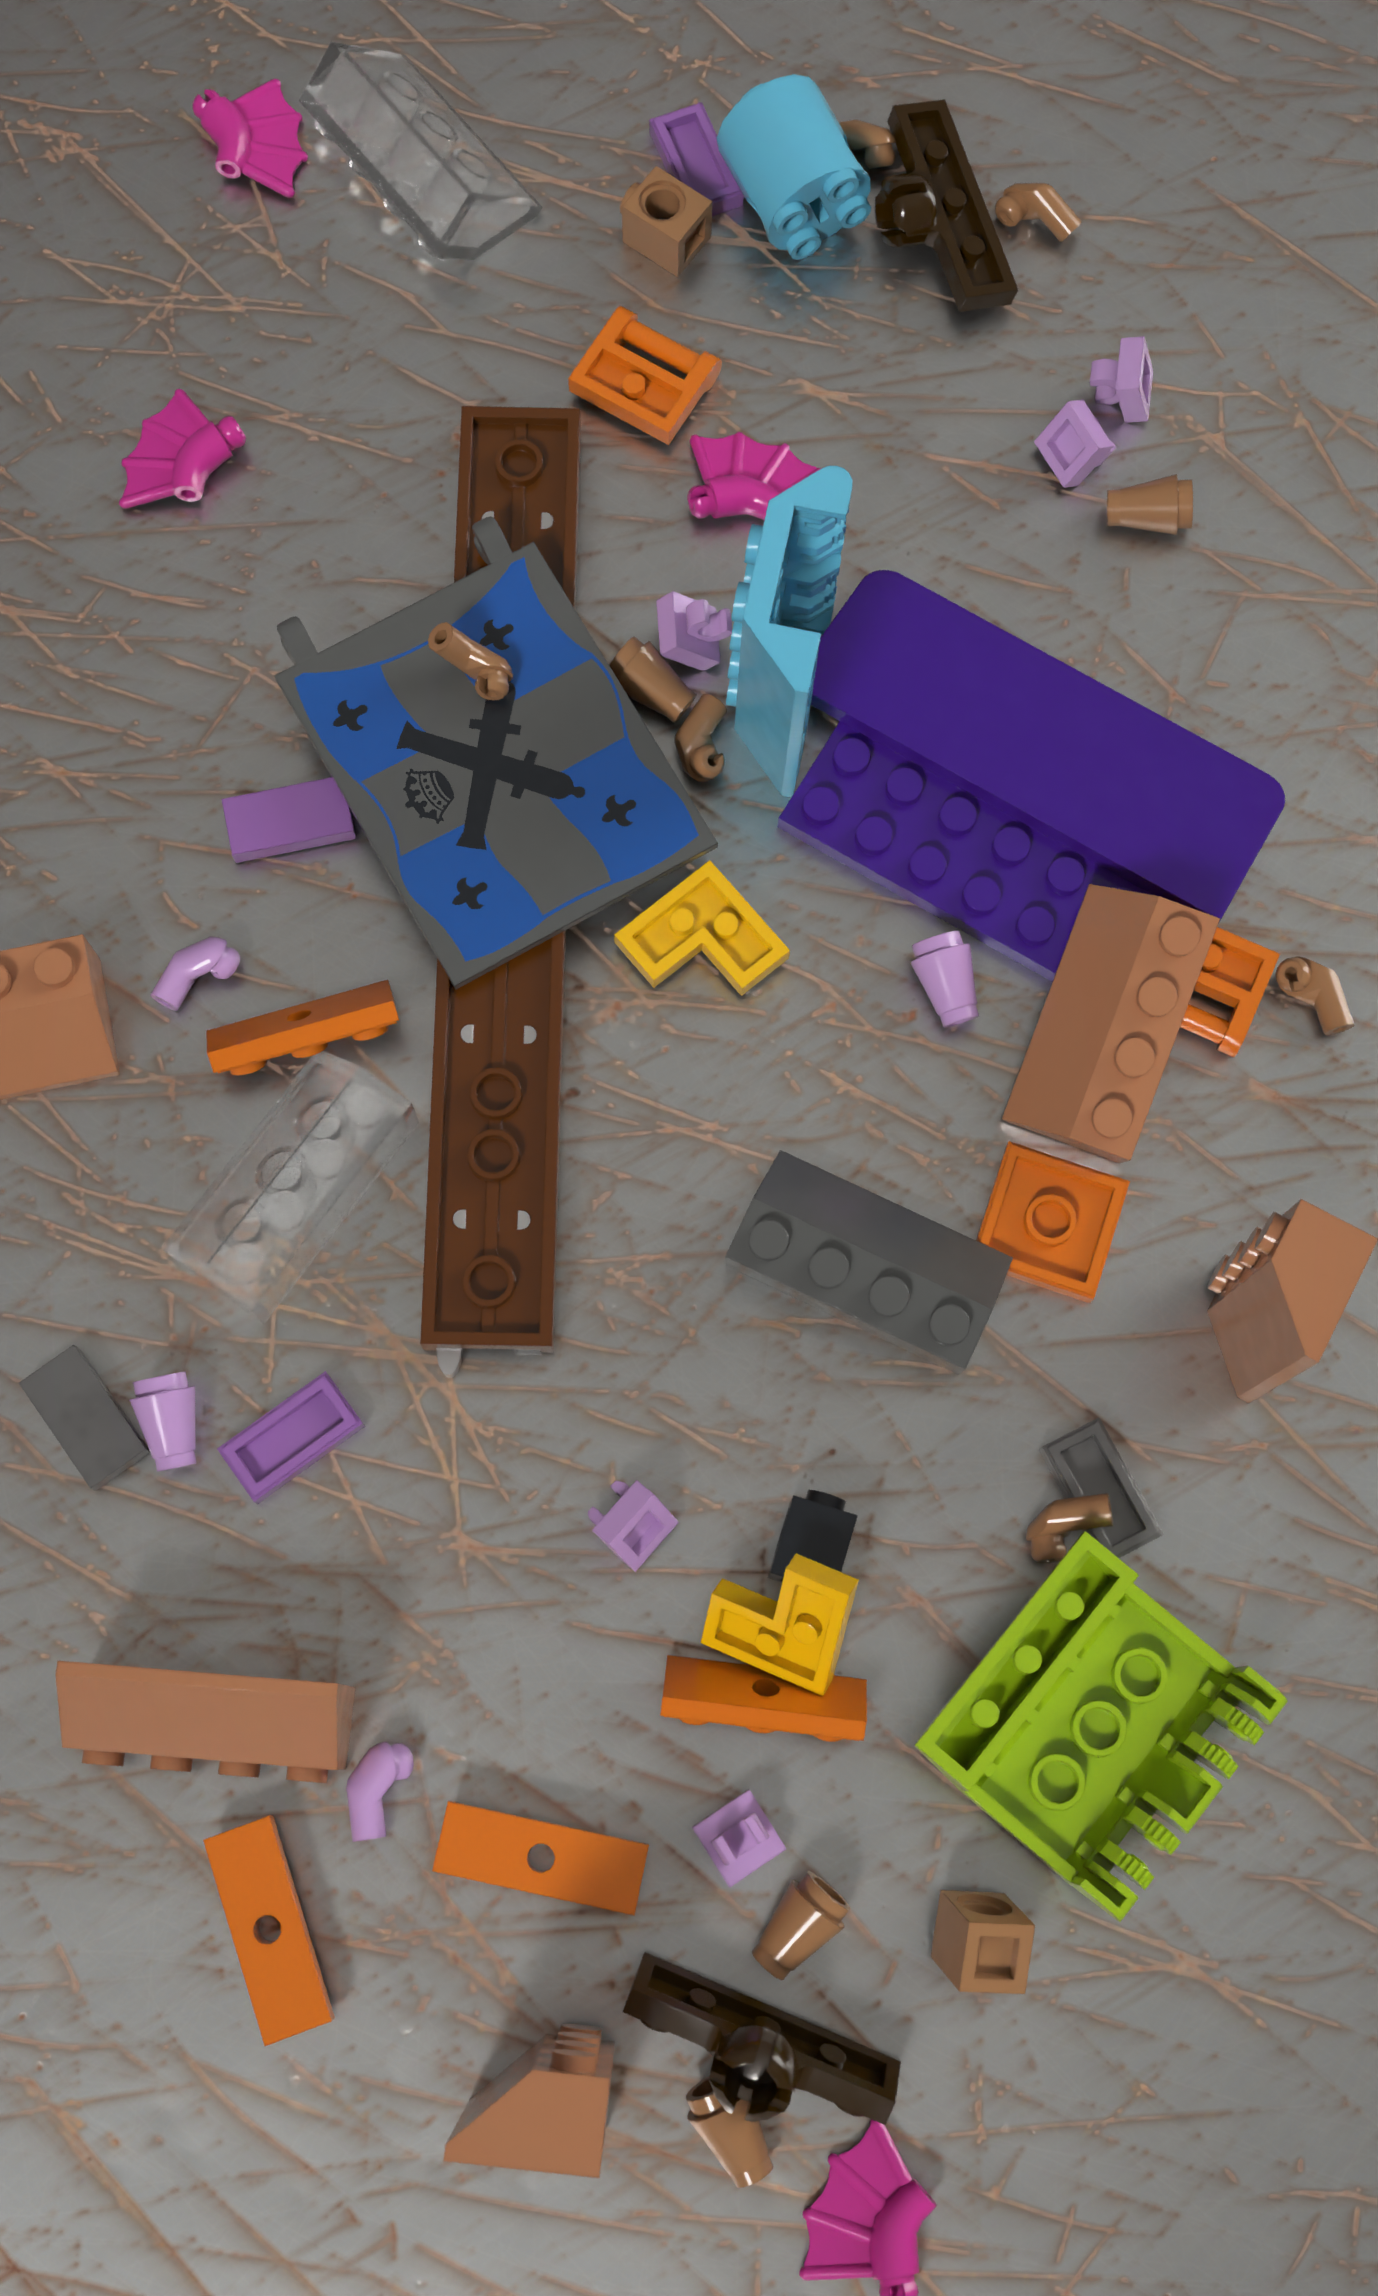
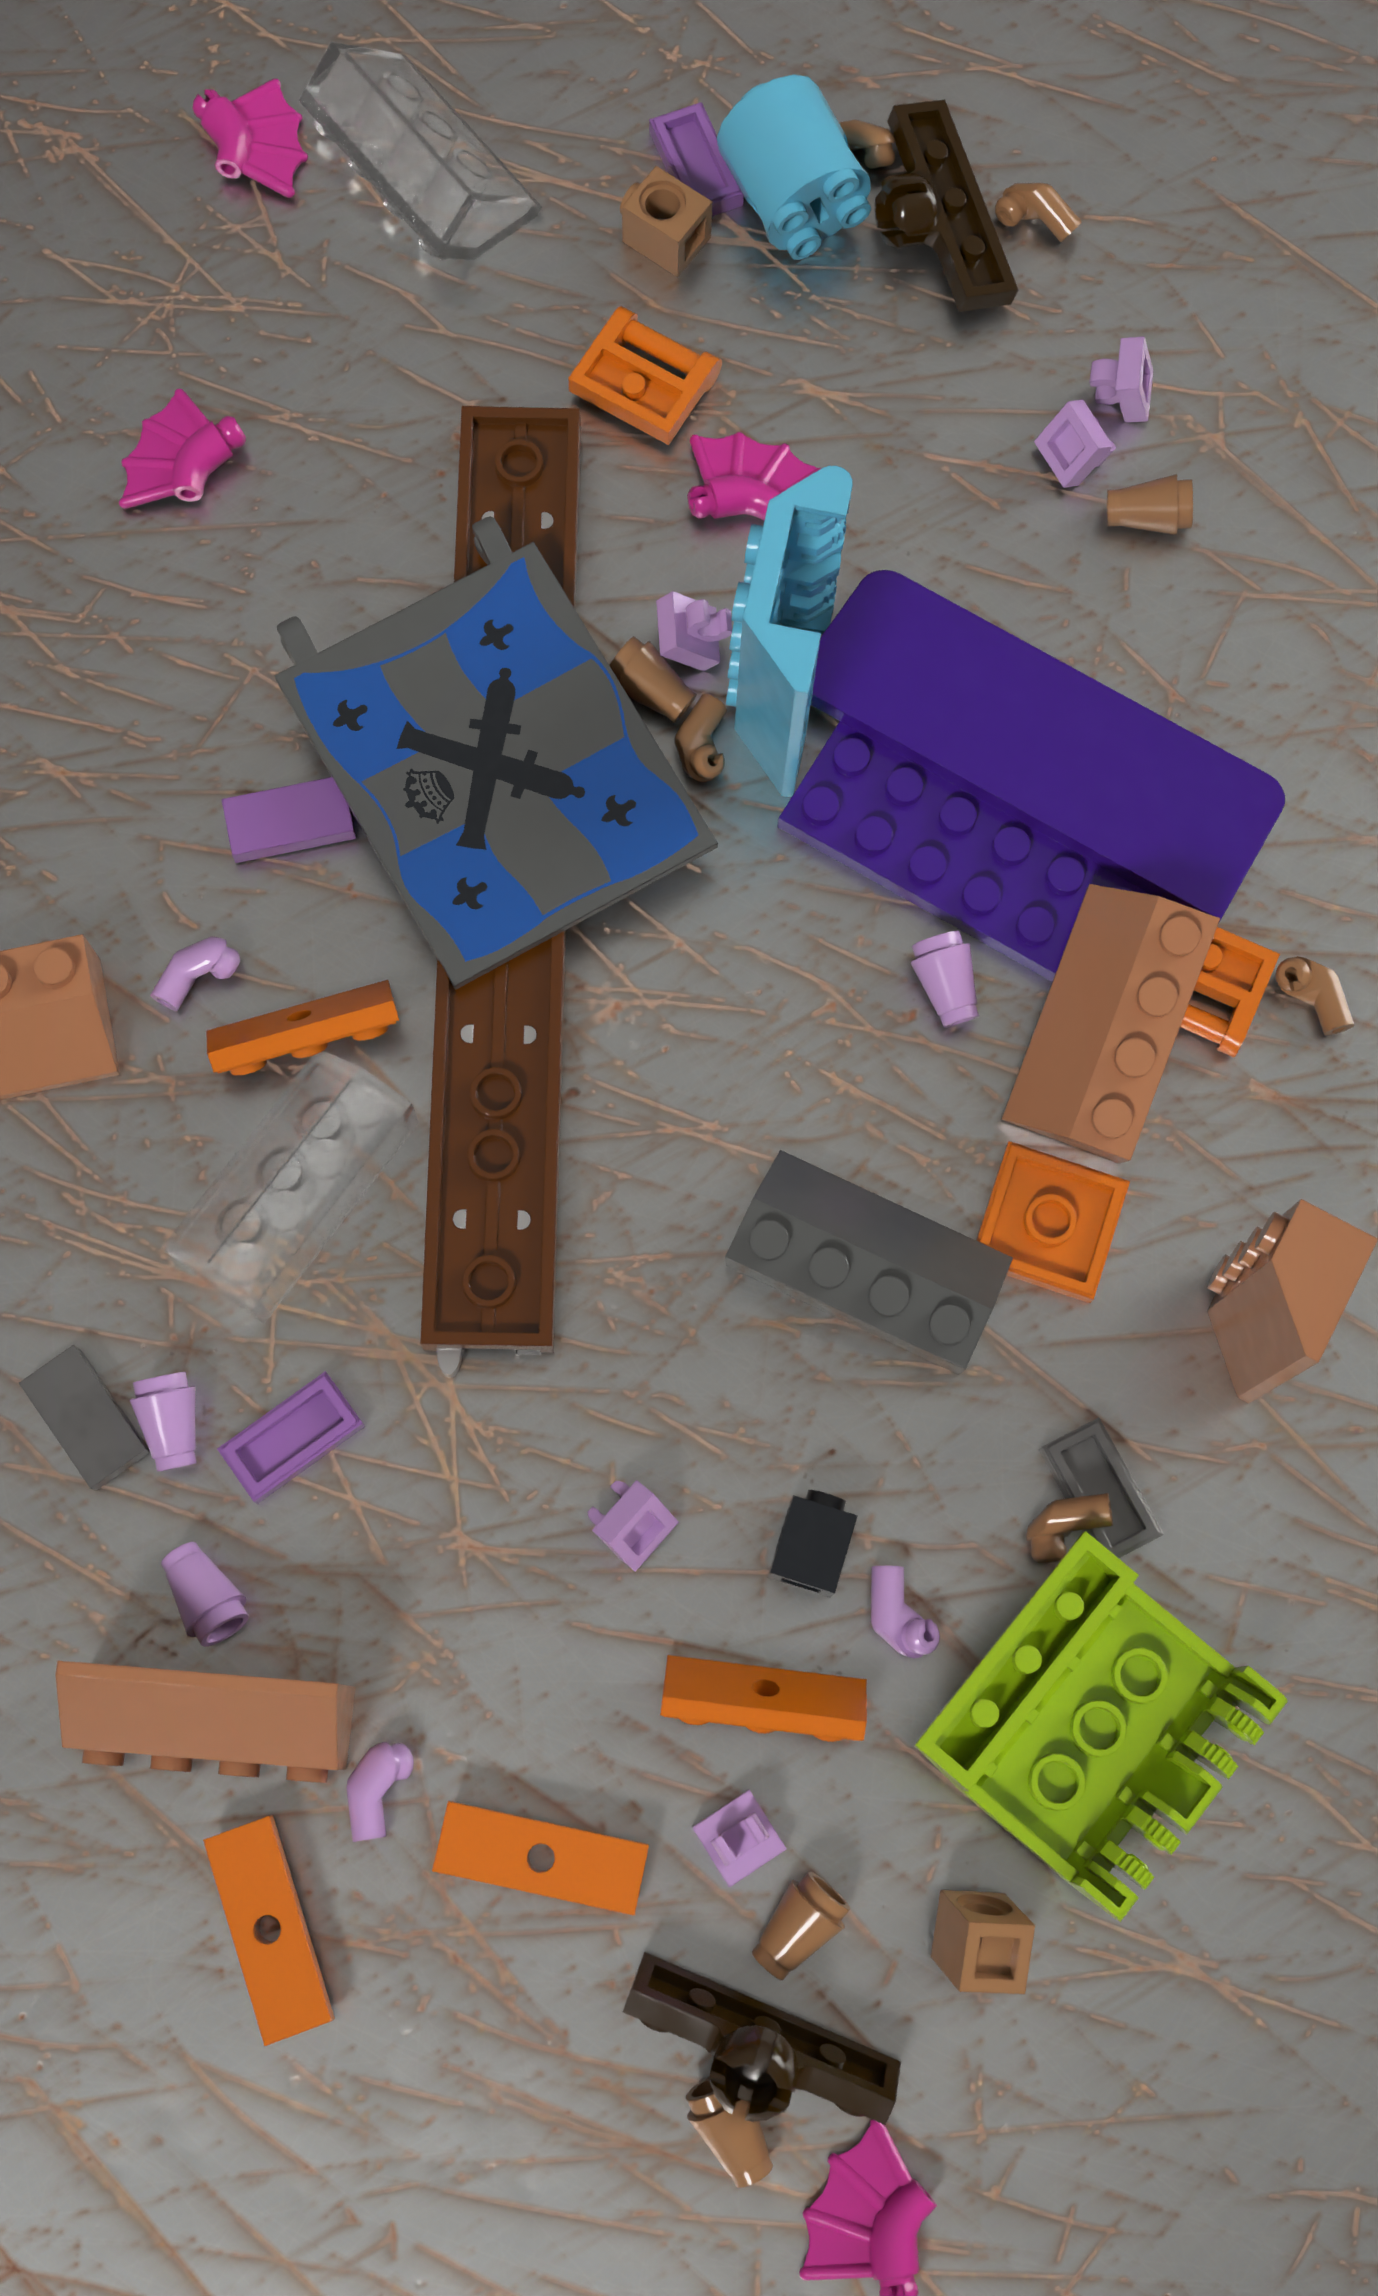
medium nougat arm [428,622,513,700] -> none
nougat slope [443,2024,615,2178] -> none
yellow plate [614,860,790,996] -> none
yellow plate [701,1553,859,1696] -> none
none -> lavender cone [161,1542,249,1647]
none -> lavender arm [871,1566,940,1658]

